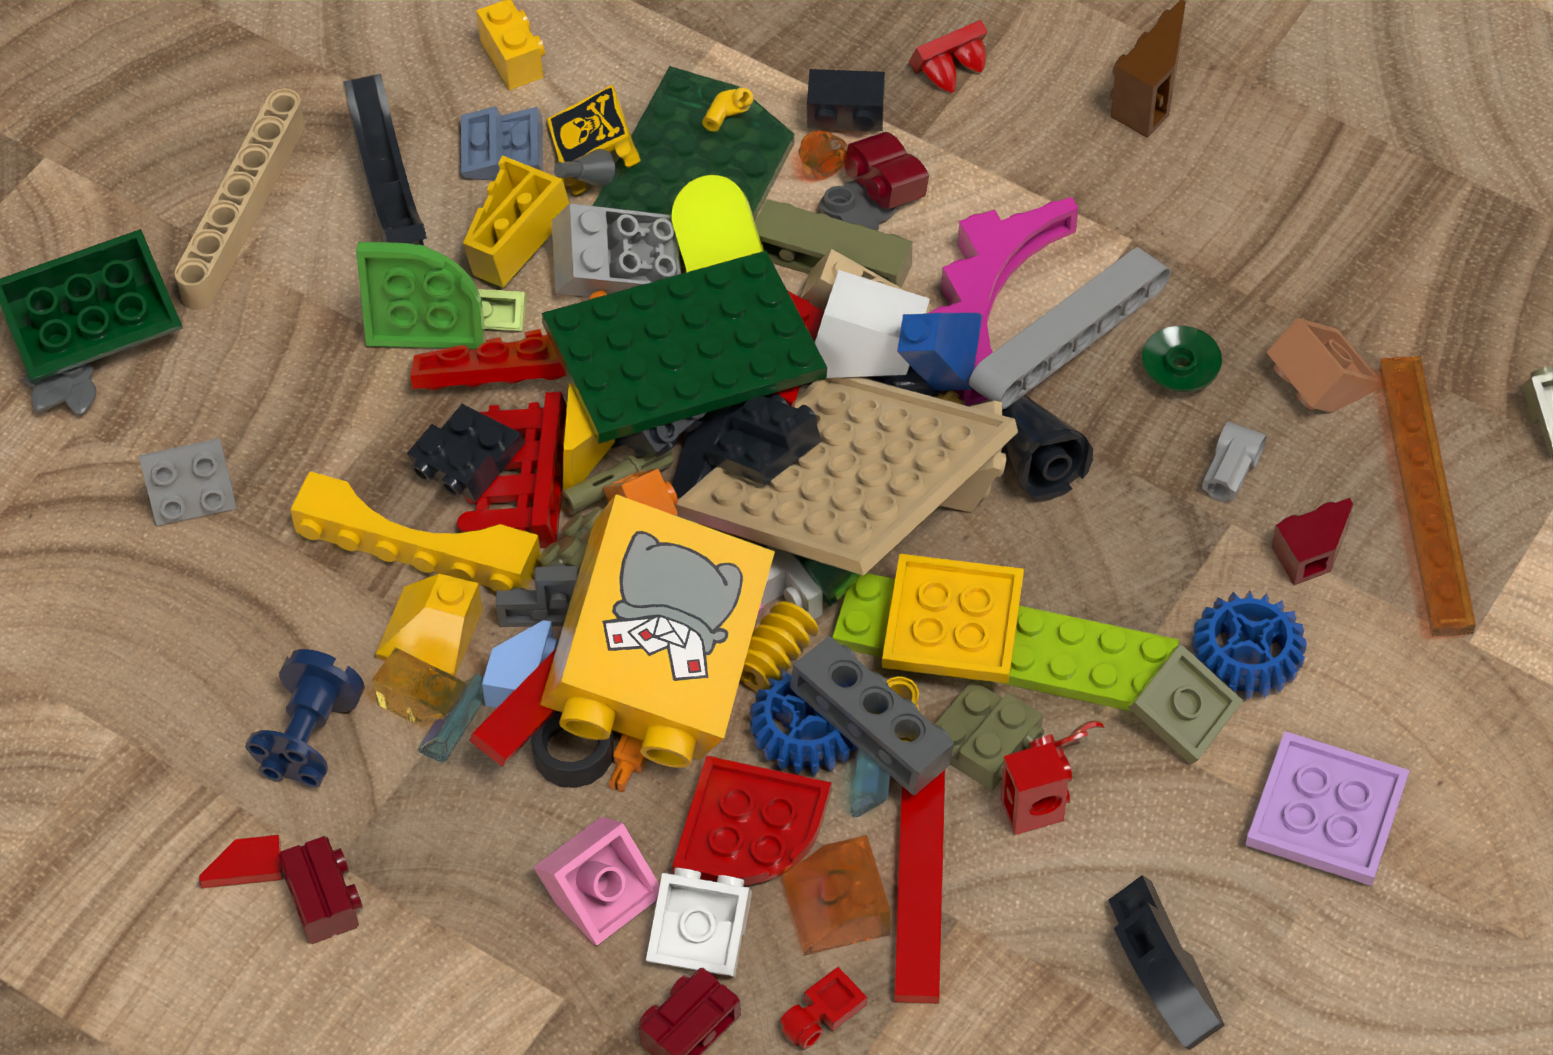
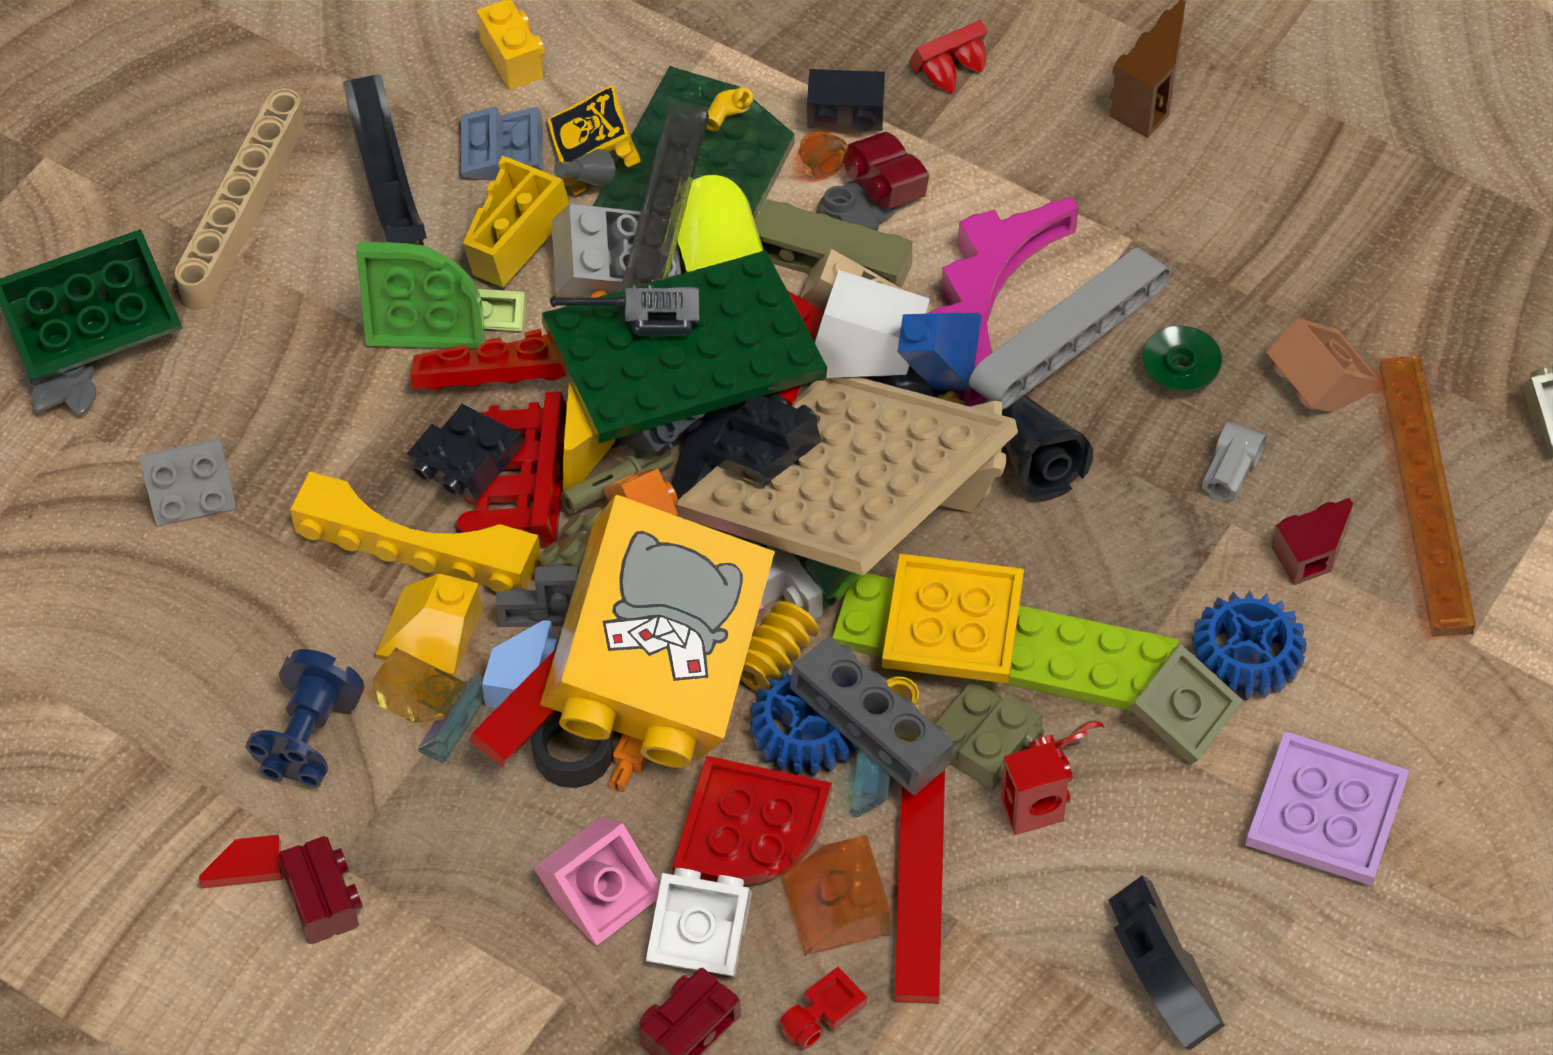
none -> black piece [550,285,699,336]
none -> clear smoke plate [620,104,709,291]

